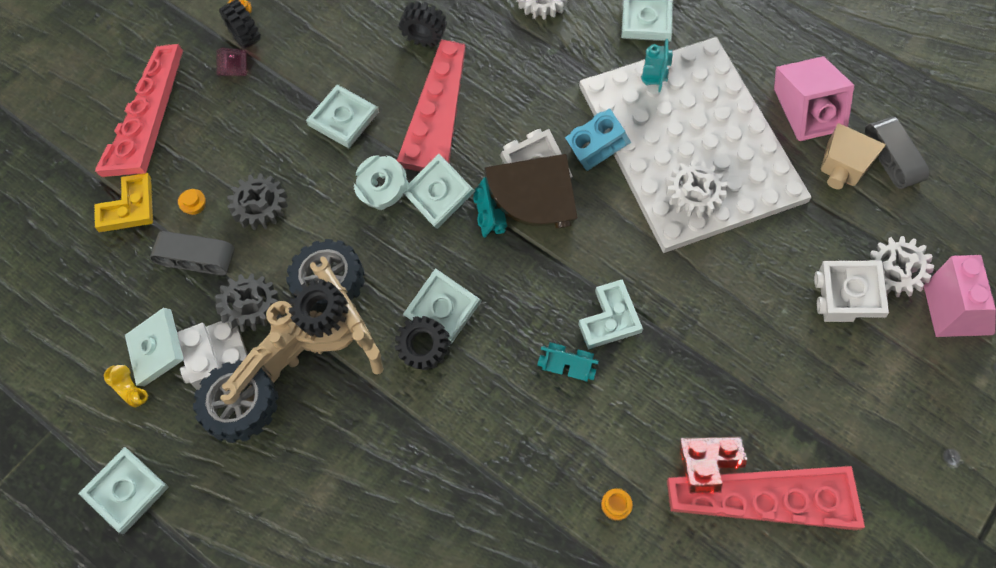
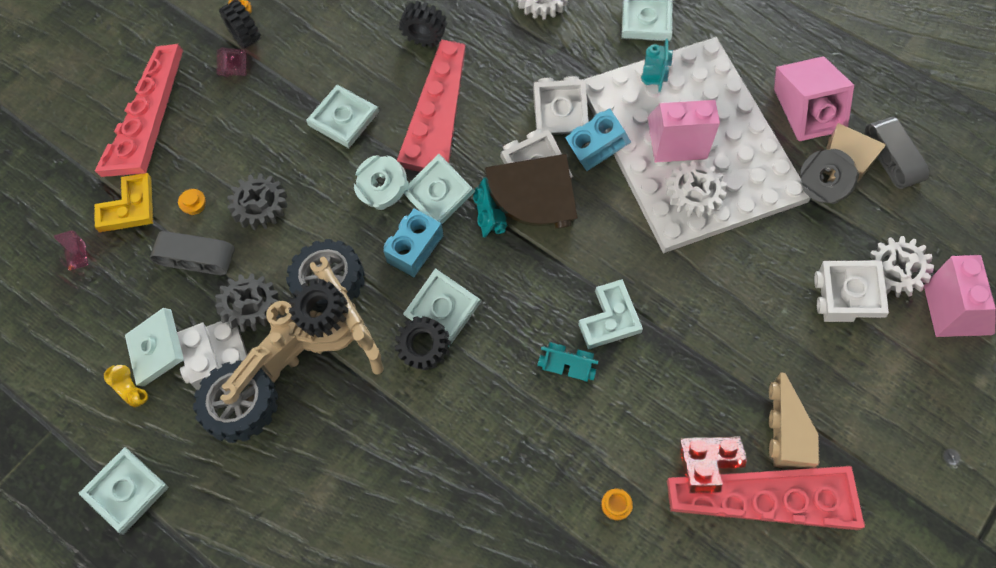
none -> clear pink slope [54,230,89,270]
none -> medium azure brick [384,209,443,277]
none -> white plate [533,76,588,135]
none -> bright pink slope [648,100,720,163]
none -> tan slope [769,373,819,470]
none -> dark grey plate [800,149,859,204]

